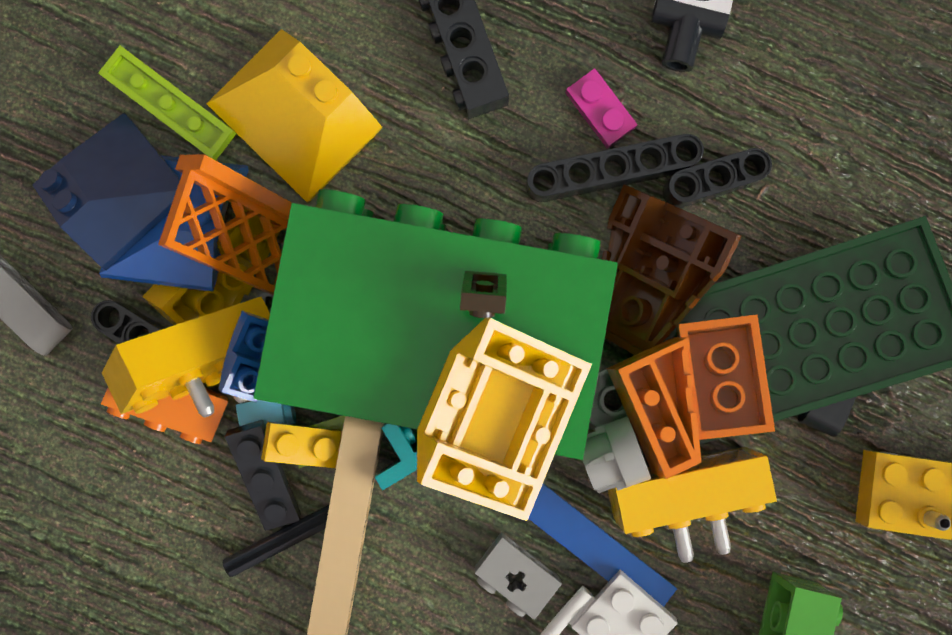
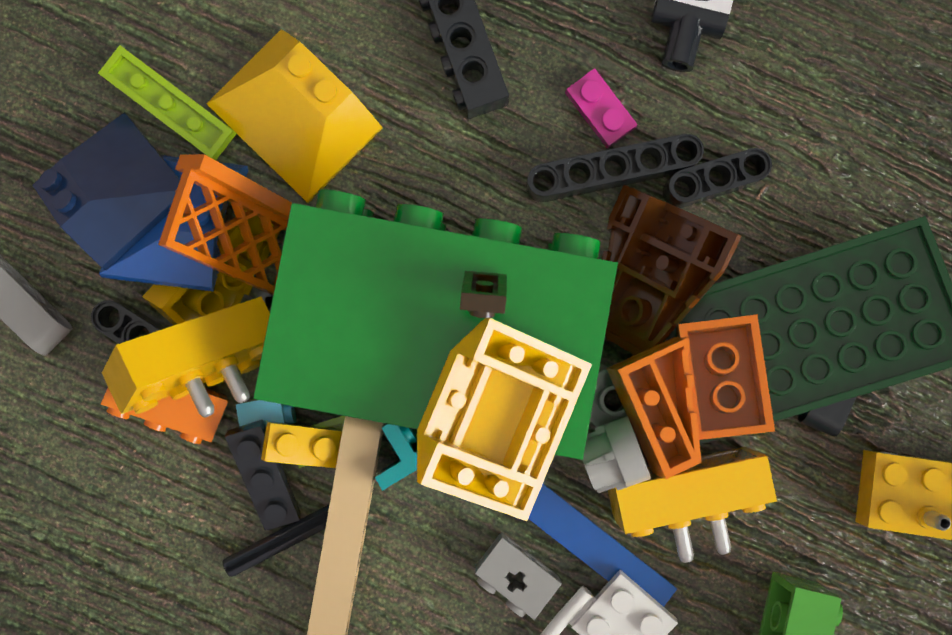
blue slope [219,310,269,402] -> none

